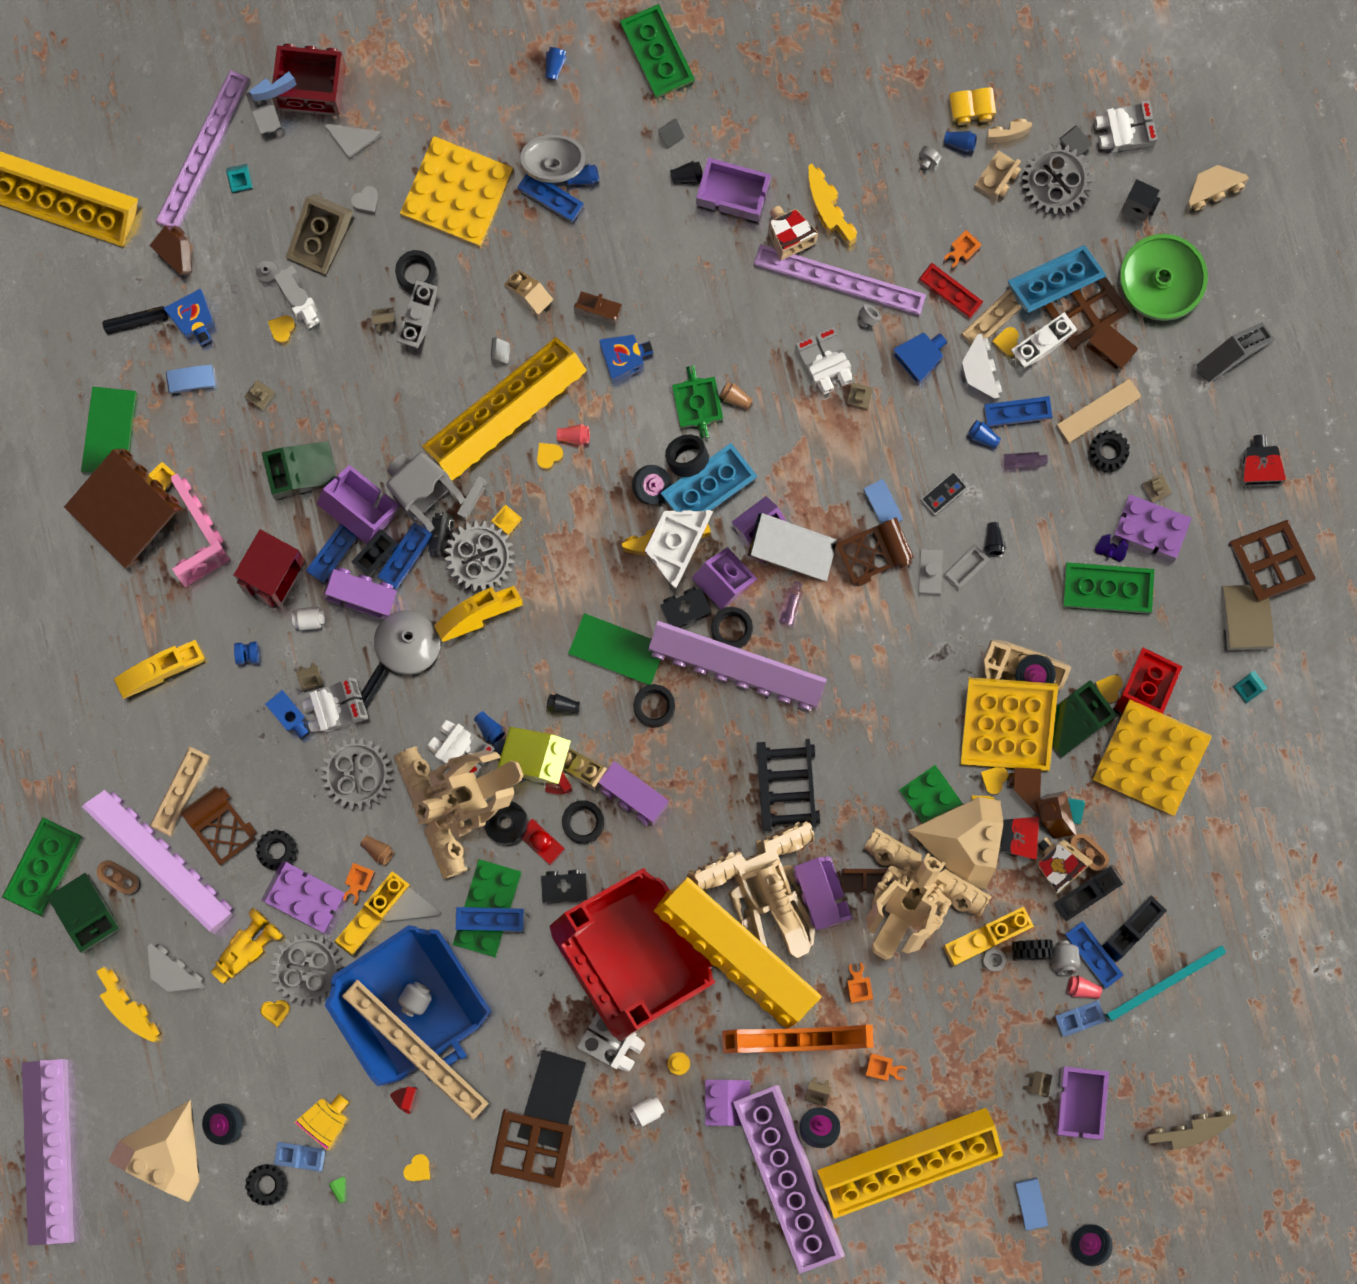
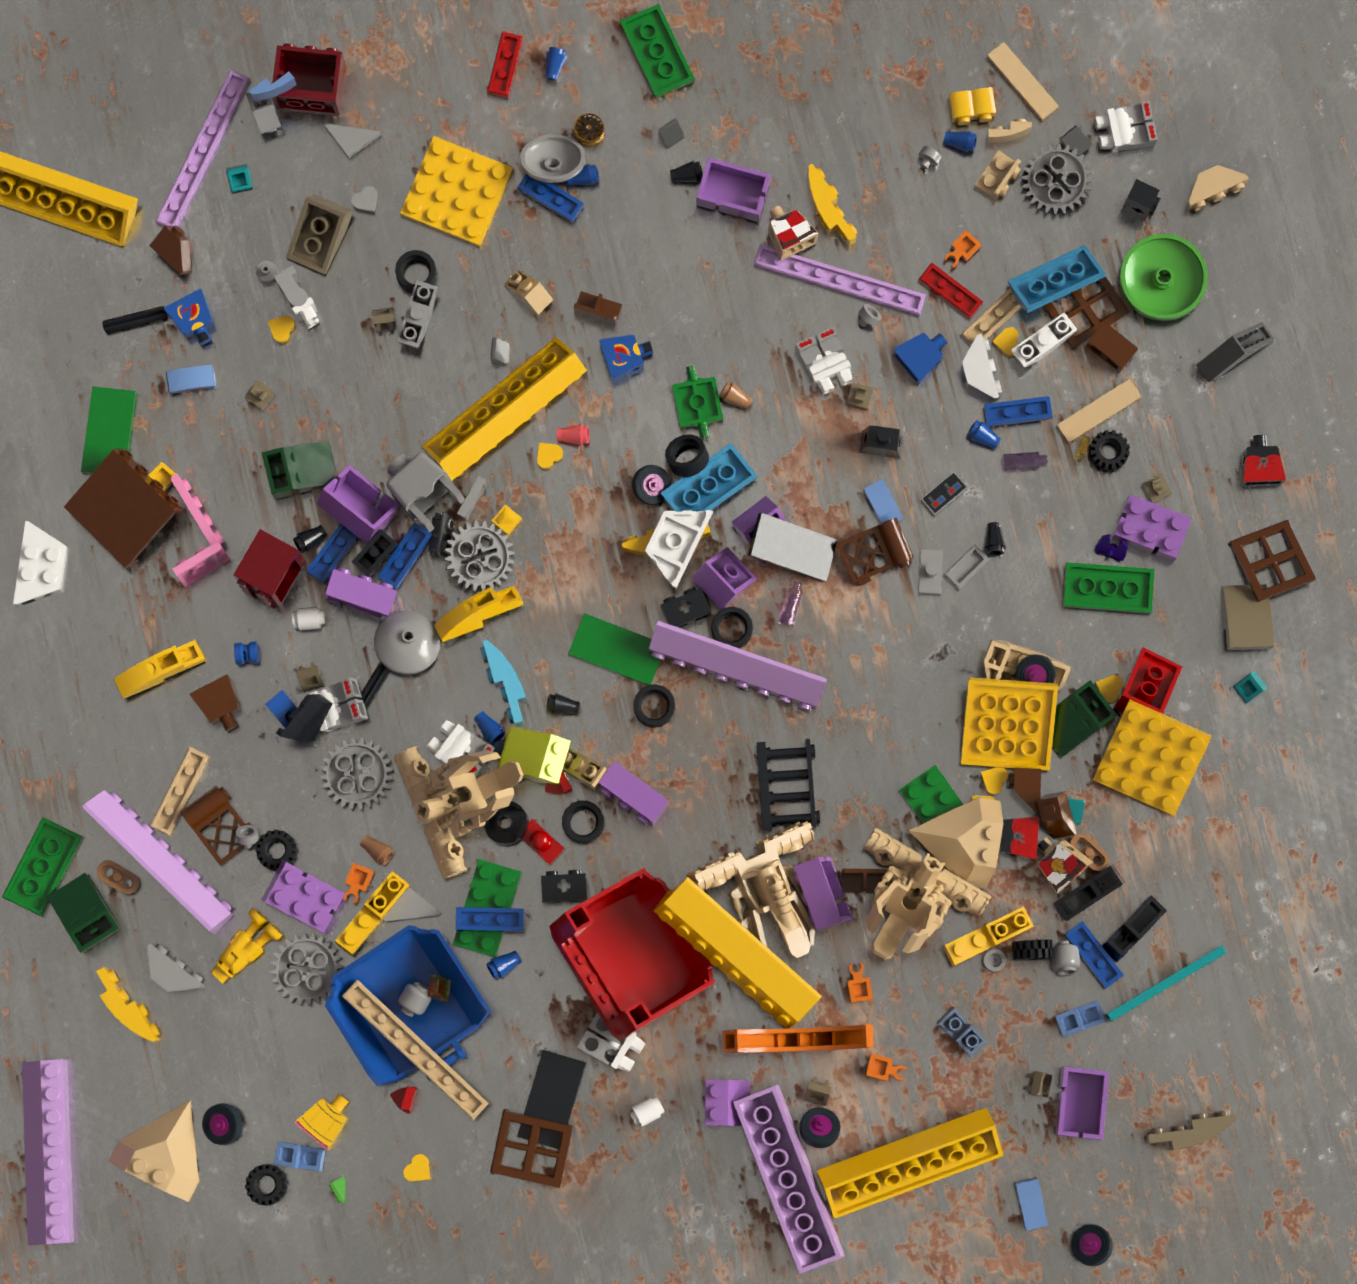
yellow tile [260,1000,290,1028] -> none
yellow wheel [667,1052,690,1075] -> none
coral cone [1067,975,1102,999] -> none
none -> white wing [13,521,68,606]
none -> reddish brown torso [190,674,241,731]
none -> light grey tile [236,825,259,849]
none -> black slope [276,694,333,741]
none -> black cone [293,525,327,553]
none -> clear yellow tile [427,974,451,1002]
none -> medium azure slope [480,640,526,726]
none -> blue cone [486,950,521,979]
none -> red tile [487,32,523,99]
none -> pearl gold wheel [574,113,604,147]
none -> black torso [859,425,903,458]
none -> sand blue slope [937,1007,987,1056]
none -> tan tile [987,42,1059,121]
none -> clear yellow tile [1073,435,1091,462]

